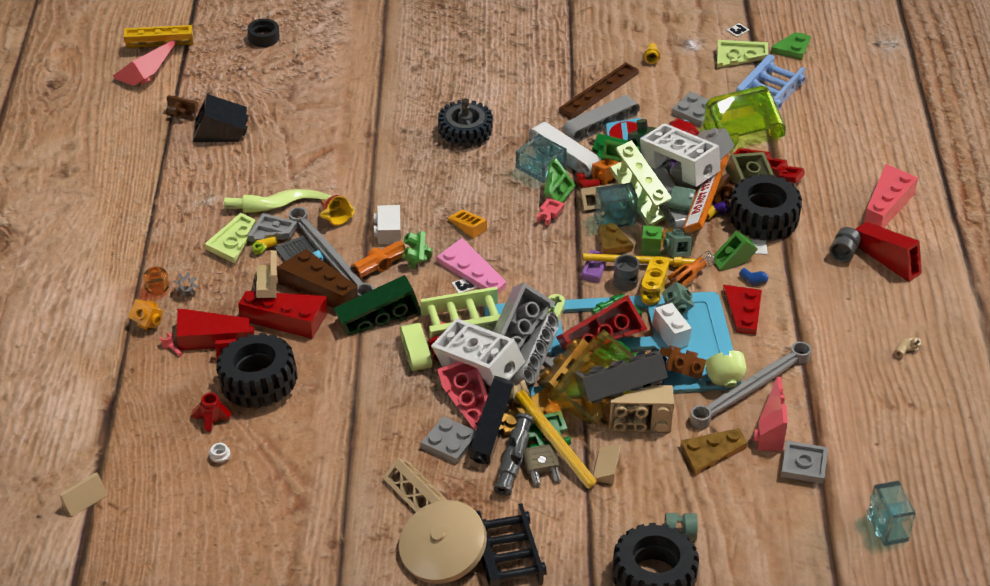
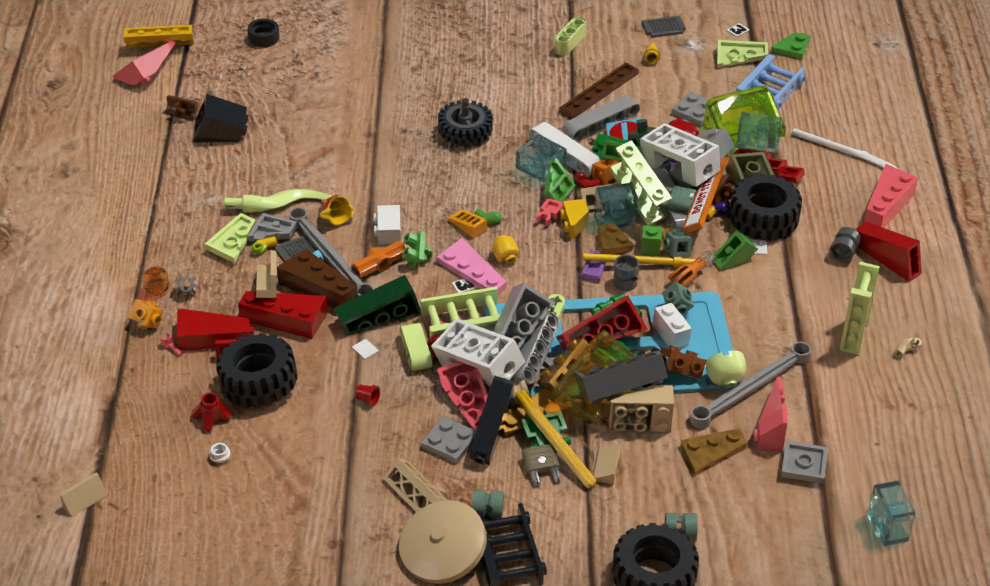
dark grey piece [494,413,534,496] -> none
yellow piece [641,256,669,305] -> none
red wing [723,284,762,335] -> none
blue arm [739,268,769,285] -> none
none -> white sticker [352,339,379,359]
none -> red piece [355,384,381,406]
none -> sand green wheel [472,490,504,519]
none -> bright green arm [474,208,502,225]
none -> yellow head [492,235,519,264]
none -> yellowish green beam [555,17,586,56]
none -> yellow slope [560,199,589,240]
none -> dark grey window [642,16,686,37]
none -> clear light blue brick [736,112,782,153]
none -> white piece [792,128,898,169]
none -> yellowish green fence [839,262,880,355]

